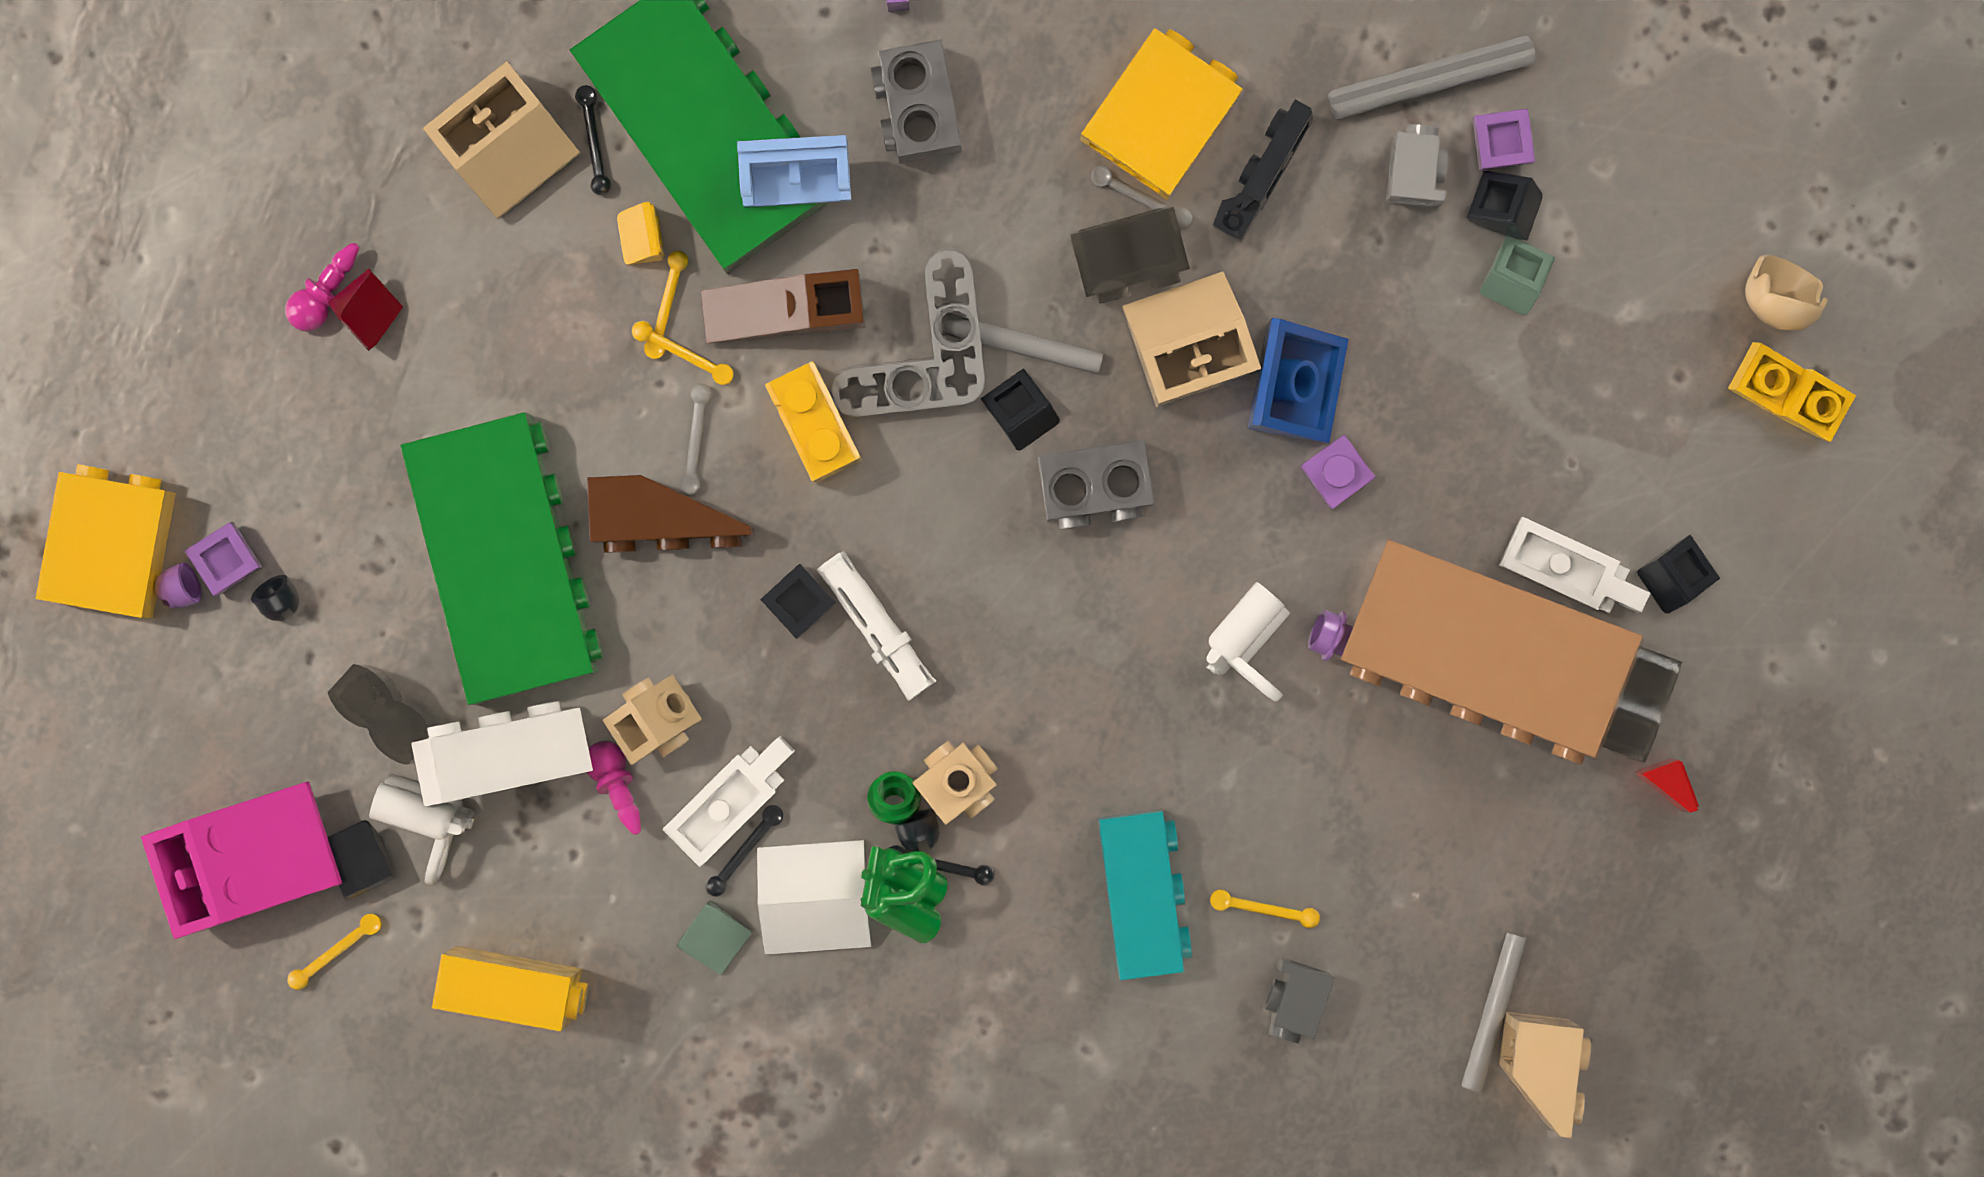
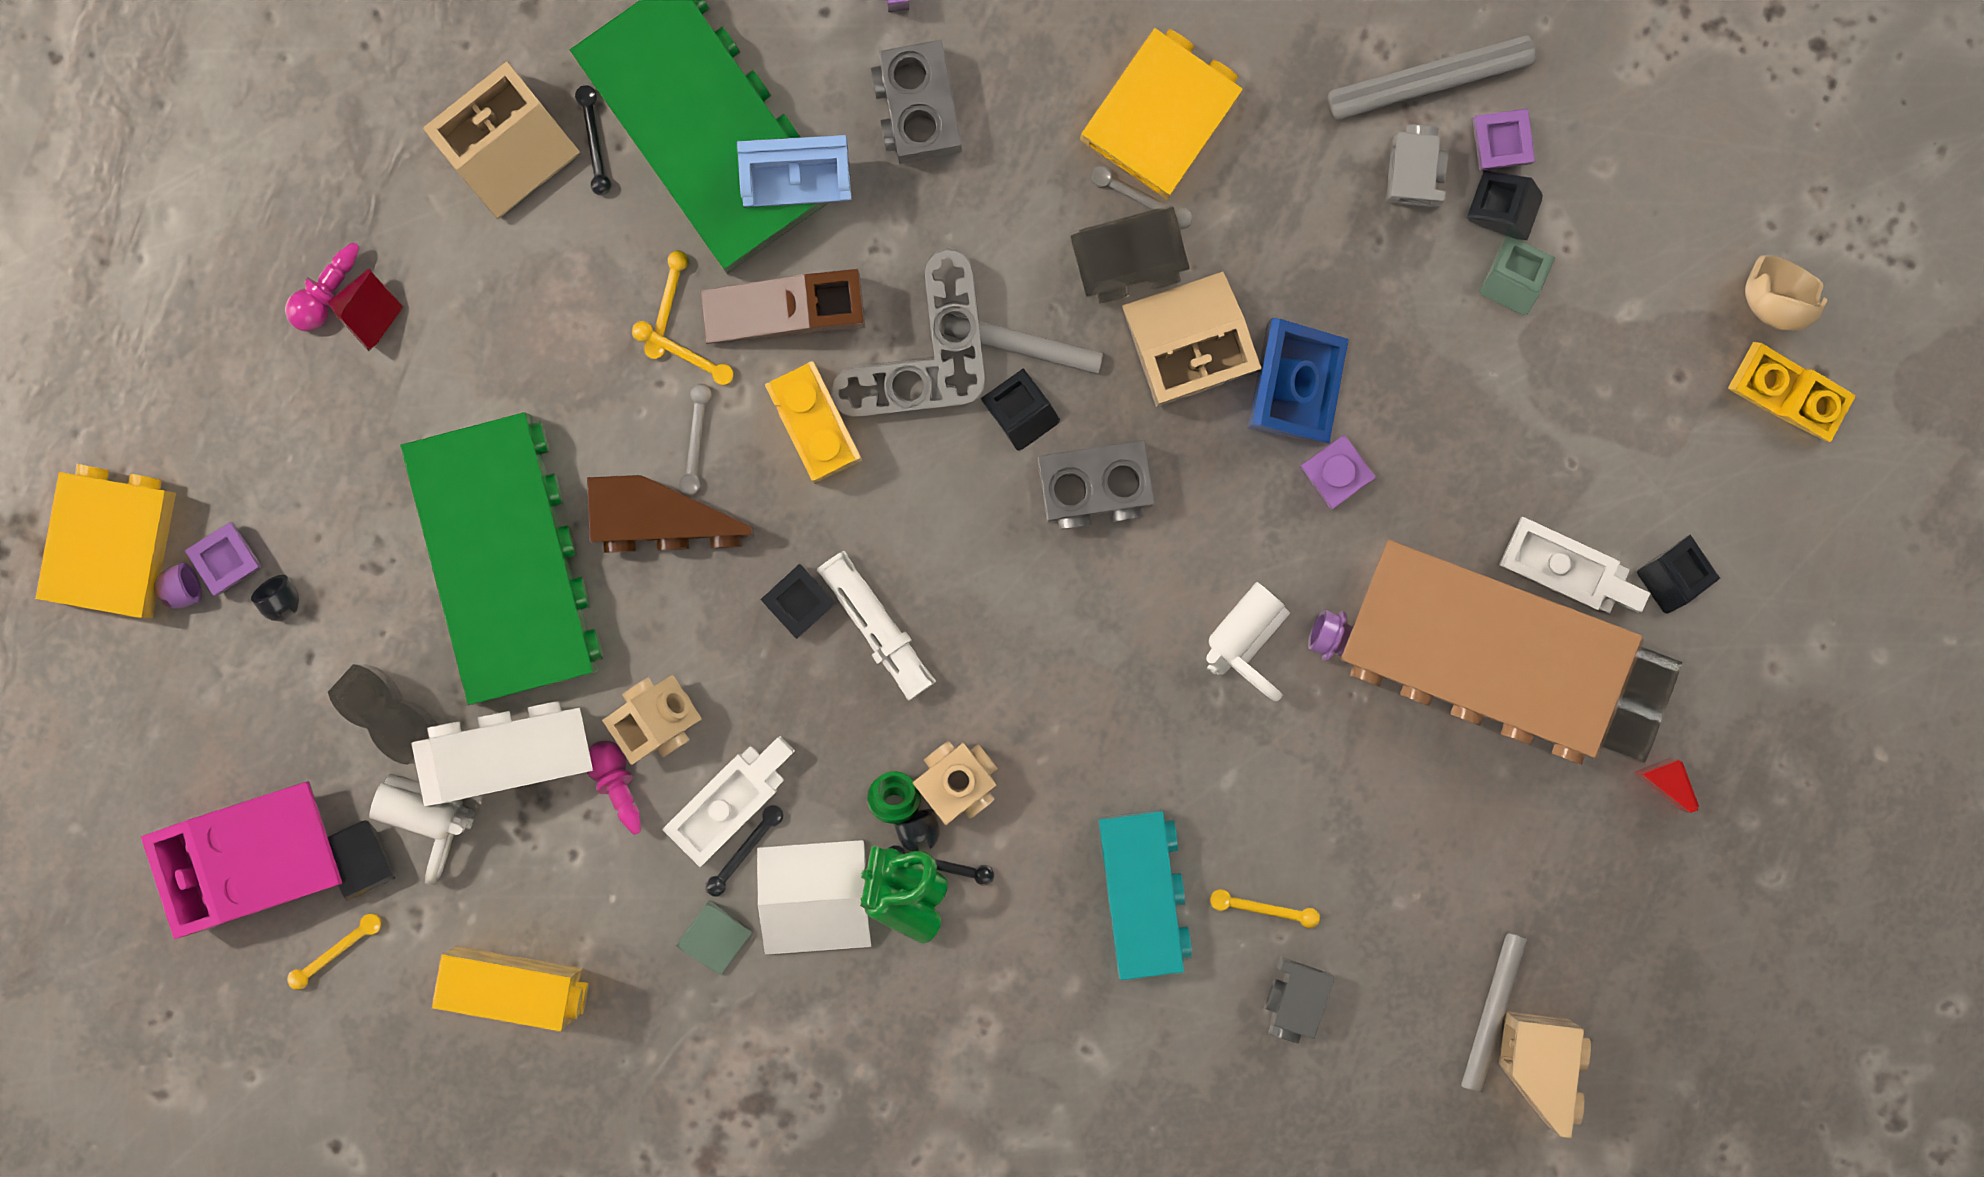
yellow slope [617,202,665,265] -> none
black hinge [1213,99,1314,243] -> none

